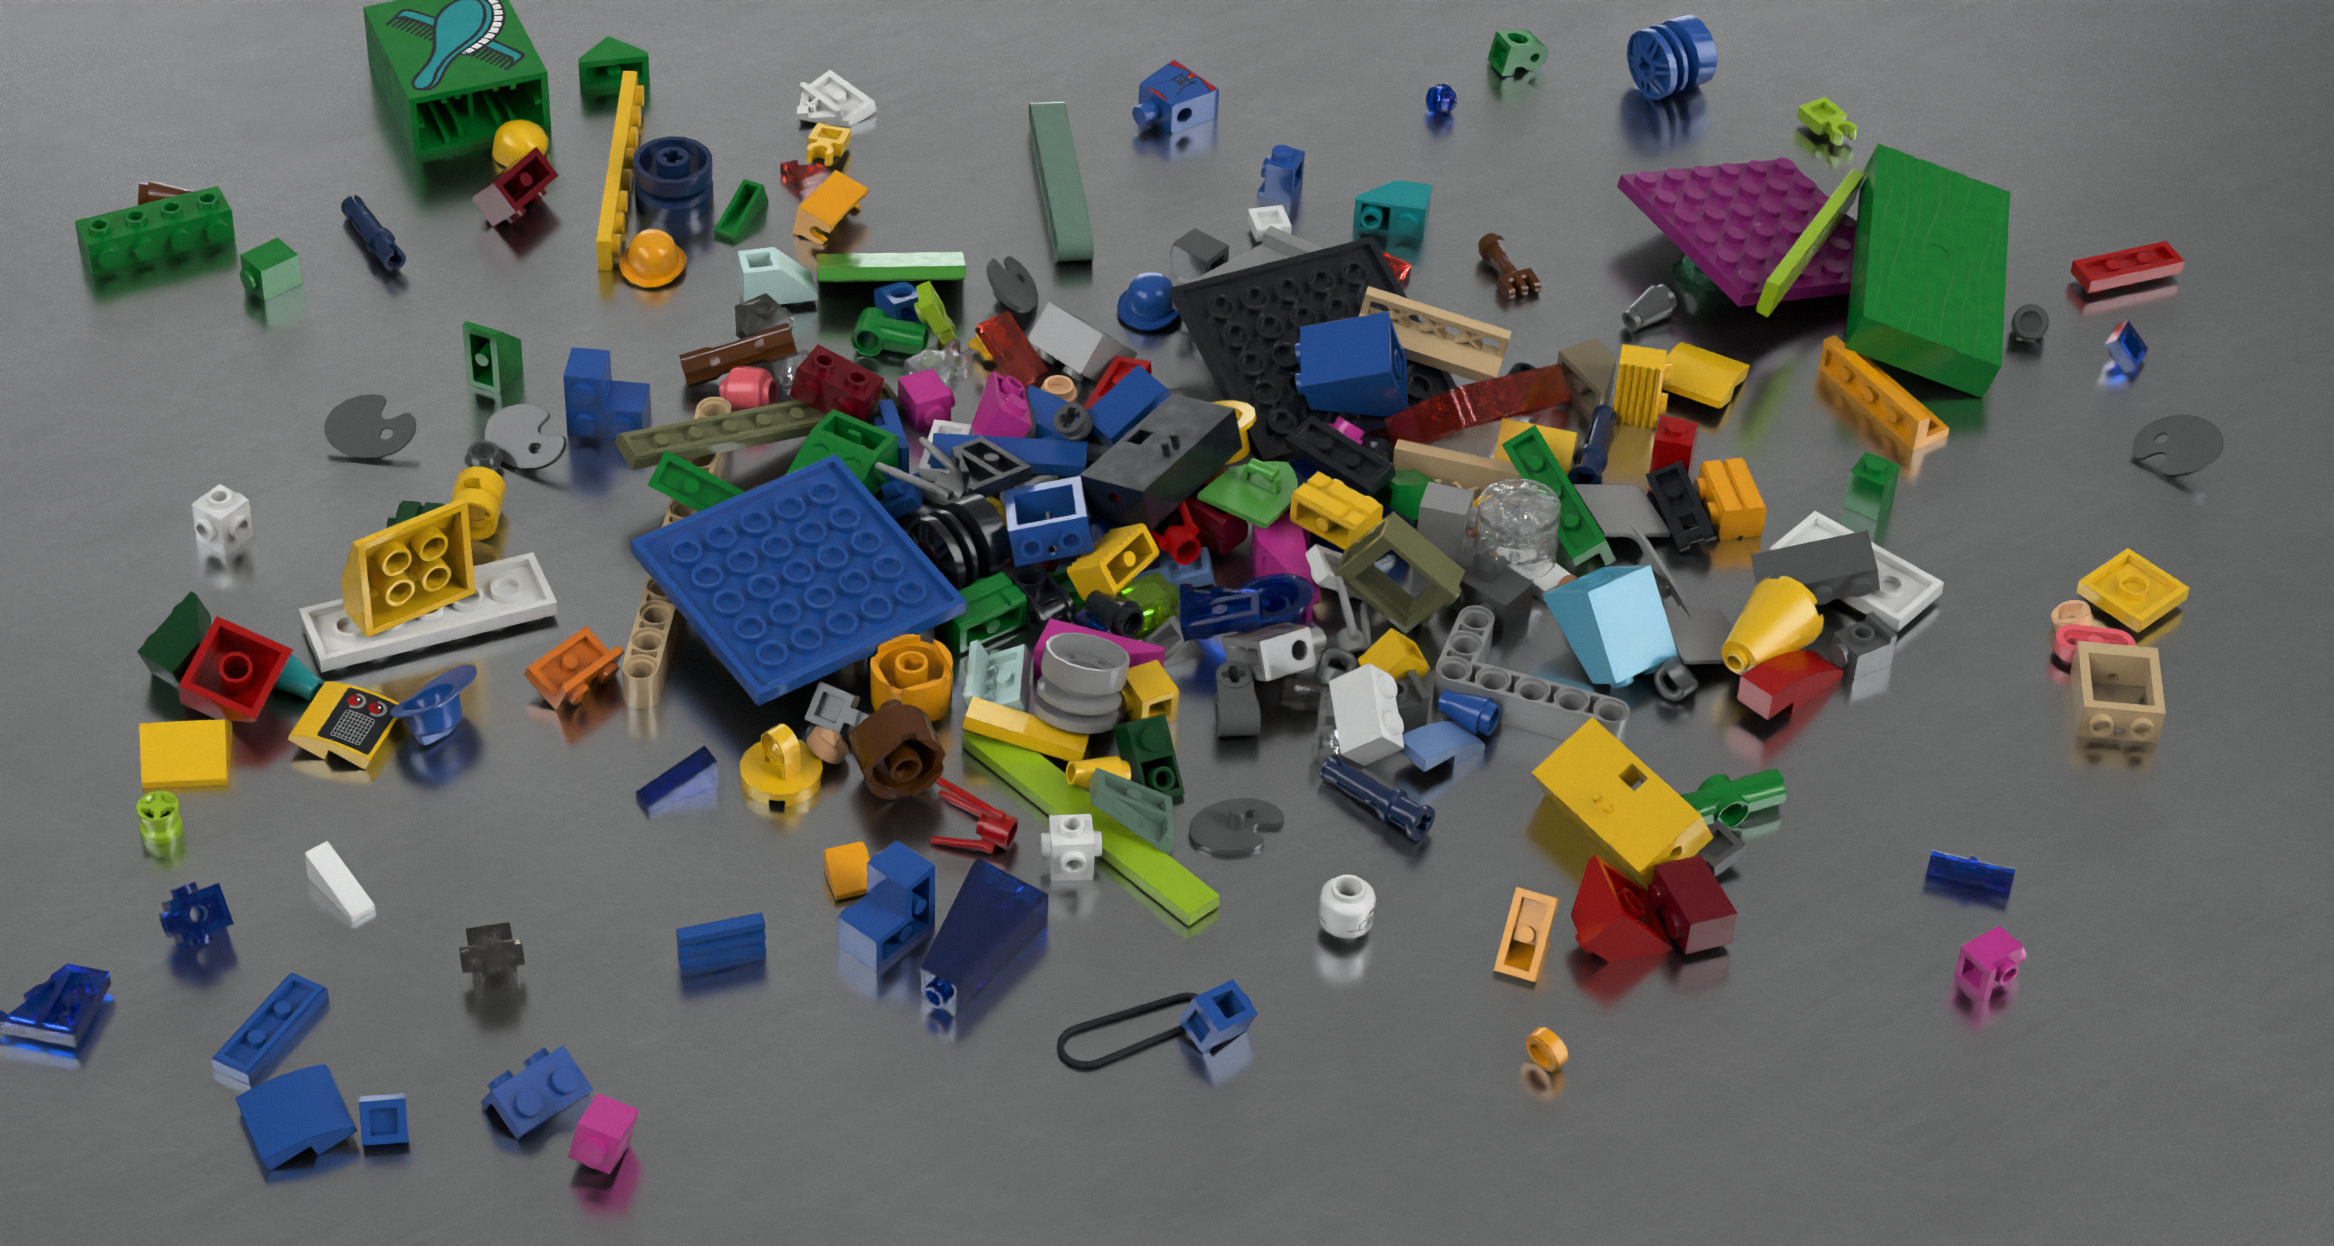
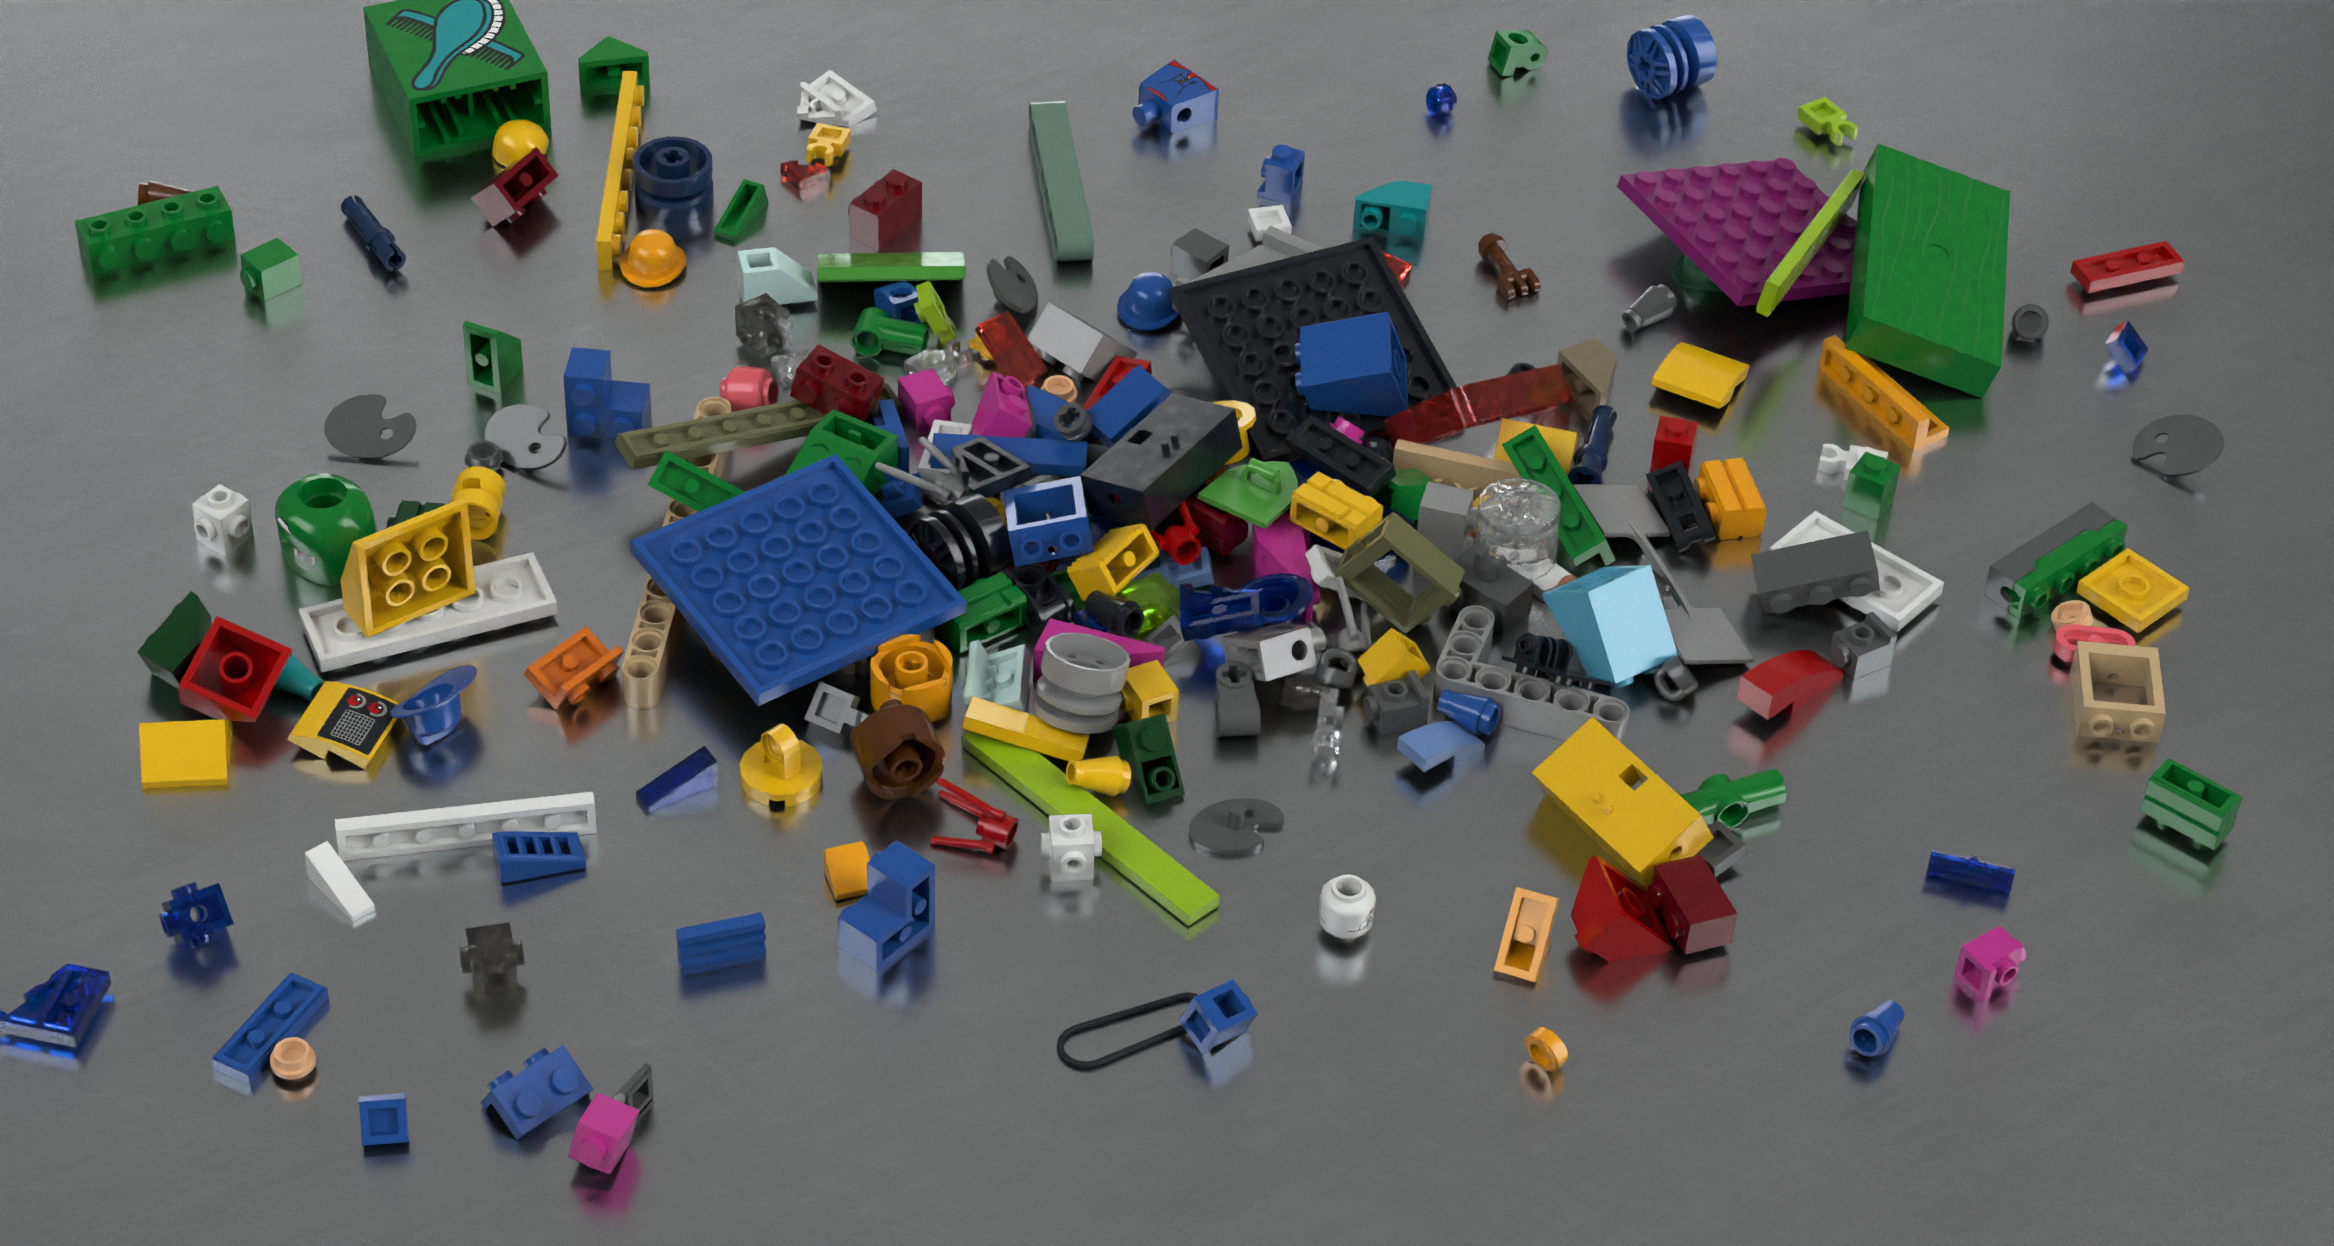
lime wheel [136,791,183,845] -> none
blue slope [235,1064,358,1170] -> none
reddish brown axle [679,322,798,388] -> none
light orange hinge [792,170,869,245] -> none
light nougat tile [806,726,849,764] -> none
clear blue slope [921,858,1049,1017] -> none
sand green wing [1089,768,1176,854] -> none
dark blue pin [1319,755,1435,841] -> none
white brick [1329,663,1405,766] -> none
tan fence [1359,286,1512,386] -> none
yellow brick [1612,344,1673,429] -> none
yellow cone [1721,576,1824,675] -> none
none -> light nougat plate [270,1037,316,1080]
none -> green piece [275,473,377,587]
none -> white plate [335,792,597,861]
none -> blue slope [492,831,586,883]
none -> dark grey slope [611,1063,653,1112]
none -> dark red brick [848,169,922,251]
none -> black hinge [1502,633,1612,690]
none -> white plate [1818,444,1888,481]
none -> blue cone [1849,1000,1904,1056]
none -> piece [1984,502,2128,619]
none -> green brick [2140,758,2242,850]

